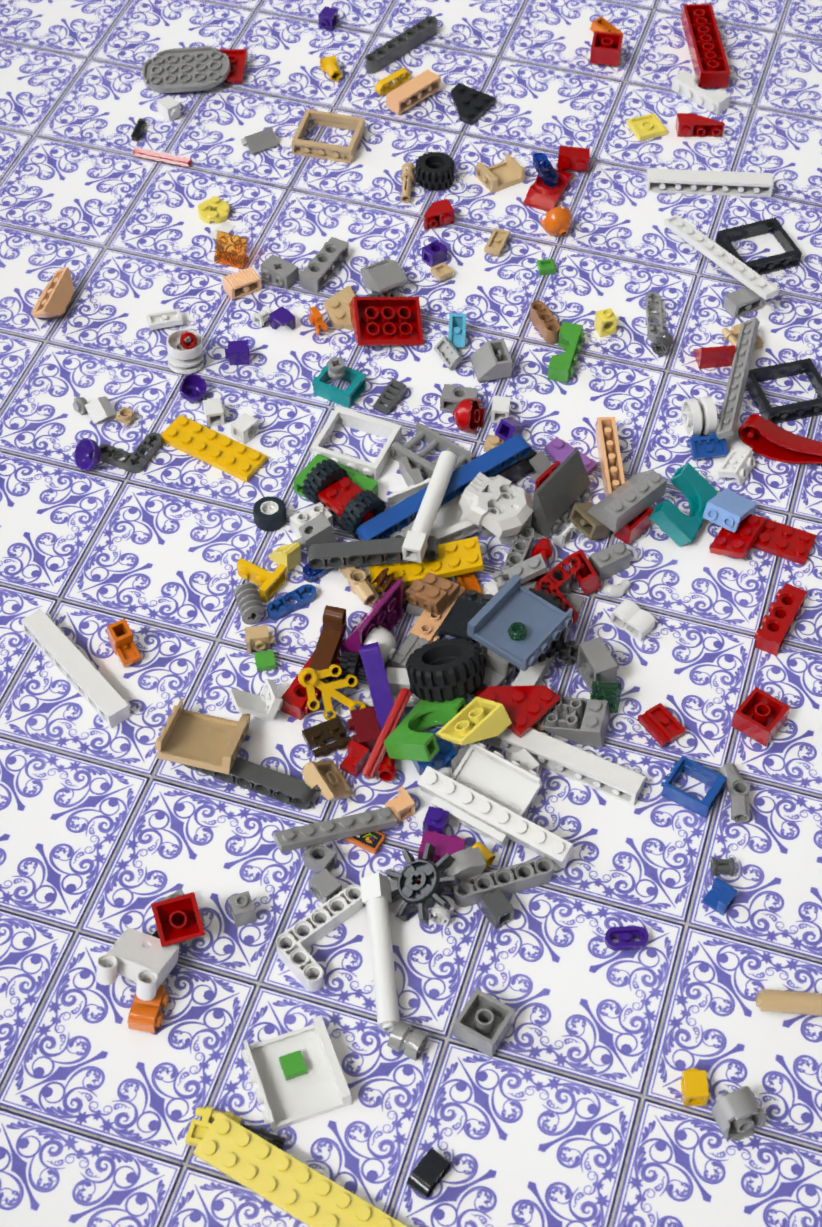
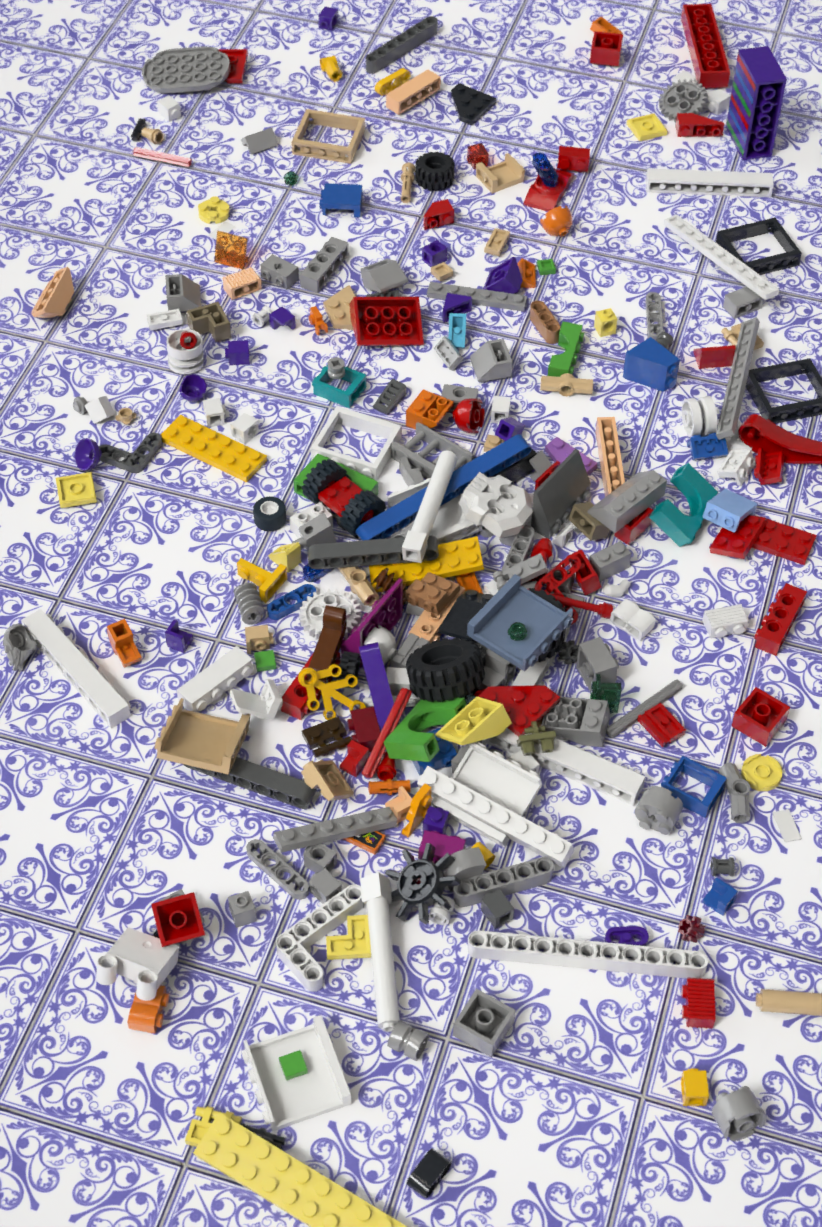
none -> light grey hair [3,623,37,671]
none -> light yellow plate [56,472,97,508]
none -> tan cone [141,128,164,144]
none -> light grey slope [165,274,201,312]
none -> dark purple panel [165,619,193,653]
none -> white brick [177,646,254,712]
none -> dark tan brick [187,302,231,342]
none -> light grey beam [246,839,309,900]
none -> clear green plate [283,171,298,186]
none -> white gear [299,588,361,640]
none -> blue panel [319,183,363,218]
none -> light yellow plate [326,915,371,960]
none -> orange pin [368,779,411,795]
none -> light orange wing [401,783,432,838]
none -> orange slope [406,389,454,430]
none -> light grey plate [427,282,527,312]
none -> dark purple slope [442,293,472,323]
none -> clear red brick [467,143,489,170]
none -> white beam [467,930,708,978]
none -> dark purple slope [483,257,522,294]
none -> orange slope [517,258,536,288]
none -> olive hips [517,721,556,756]
none -> red piece [528,589,613,619]
none -> tan piece [540,373,593,397]
none -> light grey axle [606,679,683,738]
none -> blue slope [623,337,680,392]
none -> light grey brick [635,786,683,835]
none -> light grey gear [659,79,708,122]
none -> dark red gear [678,915,706,943]
none -> red brick [681,978,716,1029]
none -> white brick [702,604,749,639]
none -> dark purple brick [726,46,787,161]
none -> light yellow tile [741,754,782,791]
none -> red bracket [754,448,784,485]
none -> white sticker [772,809,801,842]

